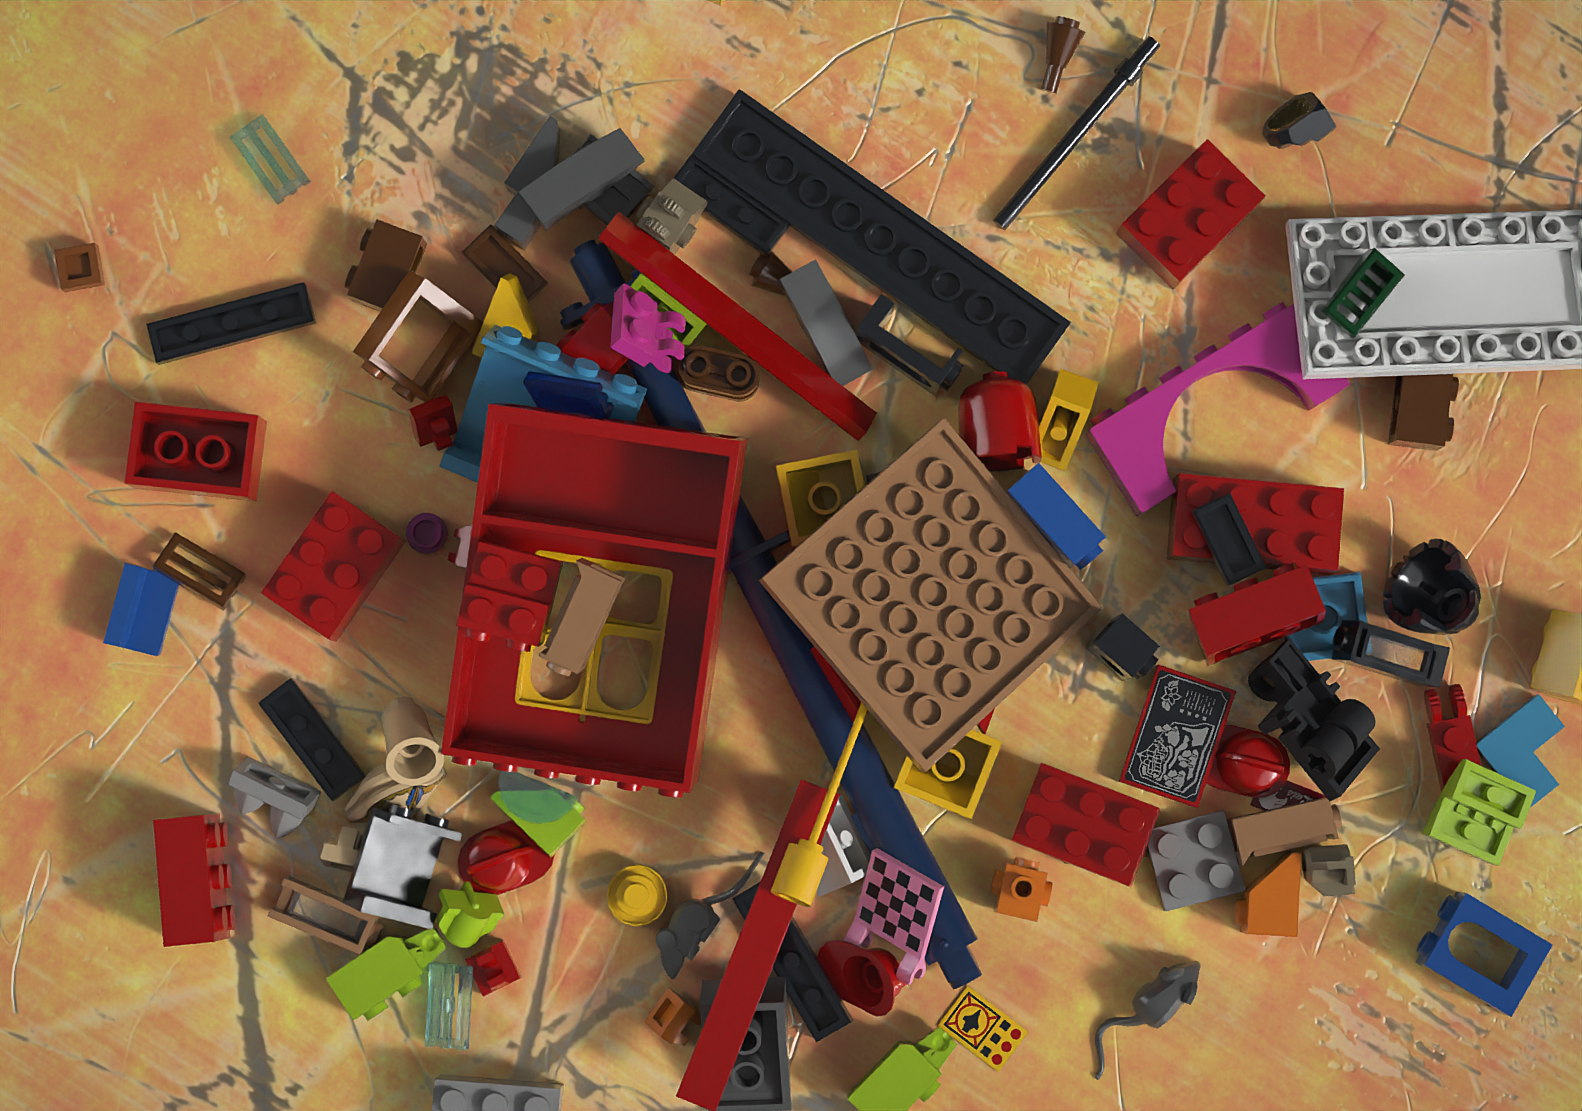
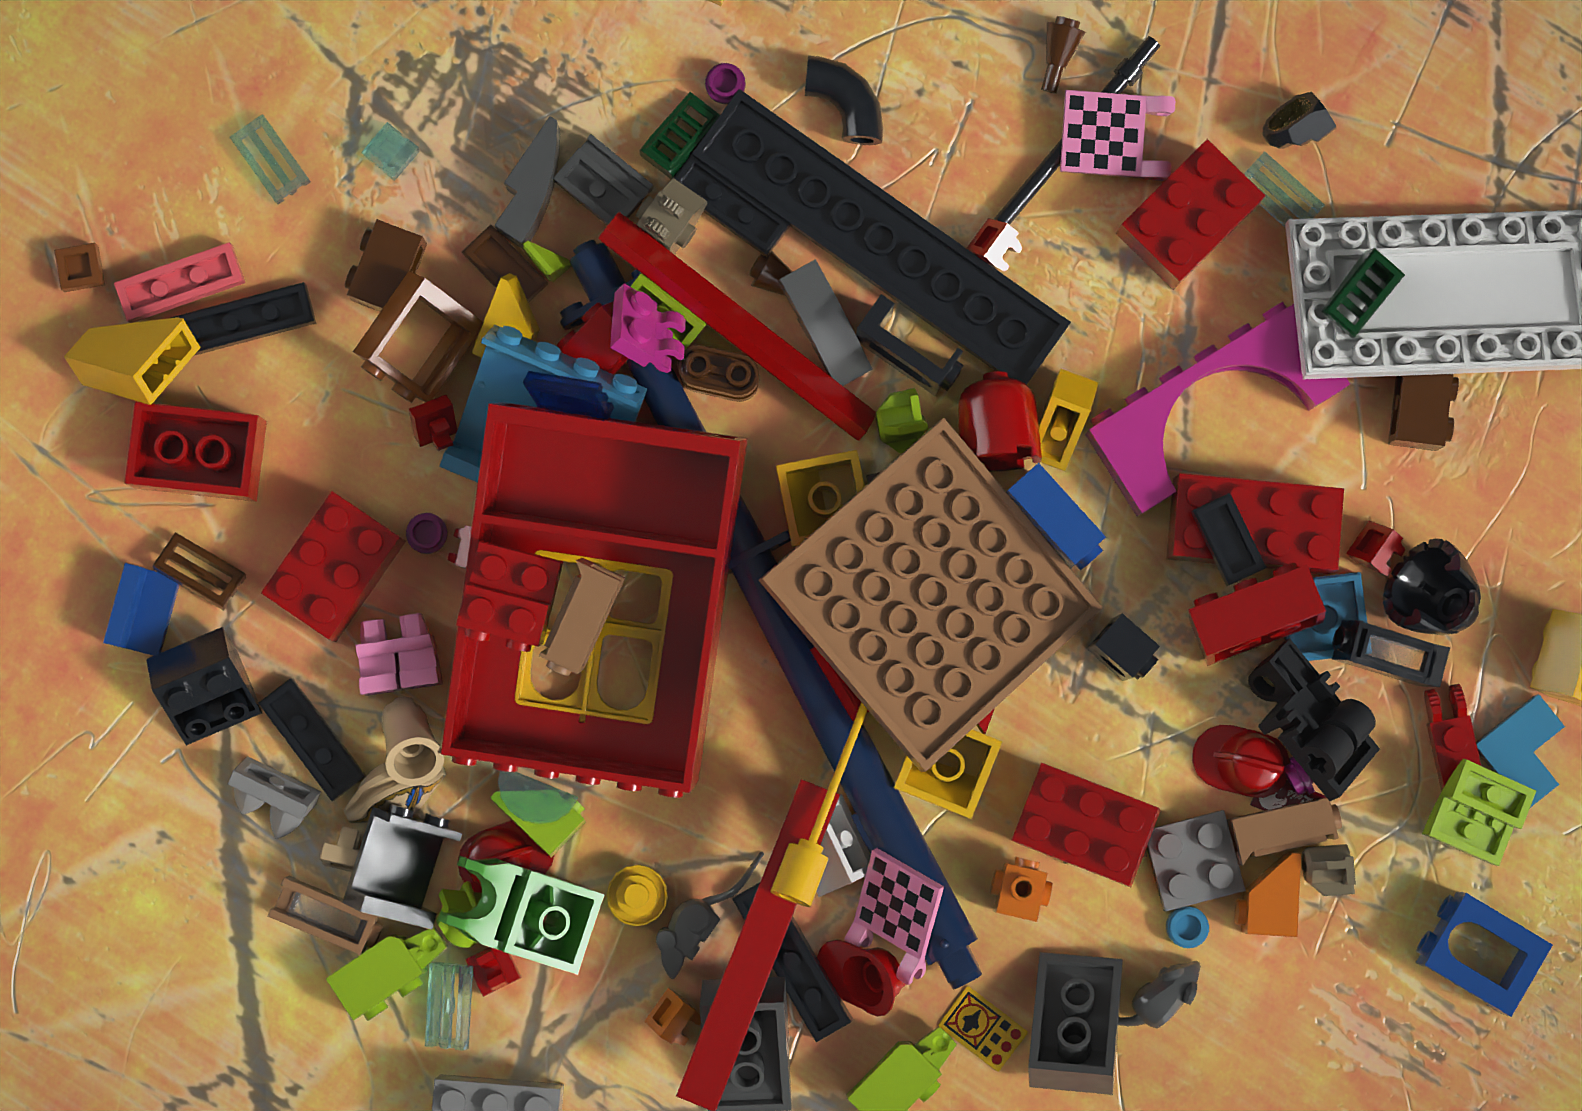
red brick [153,814,236,947] -> none
dark grey slope [519,128,645,230] -> none
tile [1118,665,1236,808] -> none
none -> yellow slope [64,317,201,405]
none -> coral plate [114,242,246,323]
none -> black slope [146,627,262,746]
none -> bright pink hips [355,613,443,696]
none -> clear light blue tile [361,122,420,181]
none -> bright green brick [438,856,604,975]
none -> lime slope [523,240,571,282]
none -> dark green slope [639,92,720,180]
none -> magenta plate [705,63,746,104]
none -> black cylinder [805,56,883,145]
none -> lime piece [876,388,928,453]
none -> tile [967,218,1022,271]
none -> dark grey slope [1028,952,1123,1095]
none -> bright pink flag [1060,90,1176,181]
none -> dark azure tile [1166,906,1209,948]
none -> clear light blue tile [1244,151,1325,227]
none -> magenta plate [1283,757,1315,796]
none -> red tile [1346,521,1406,577]

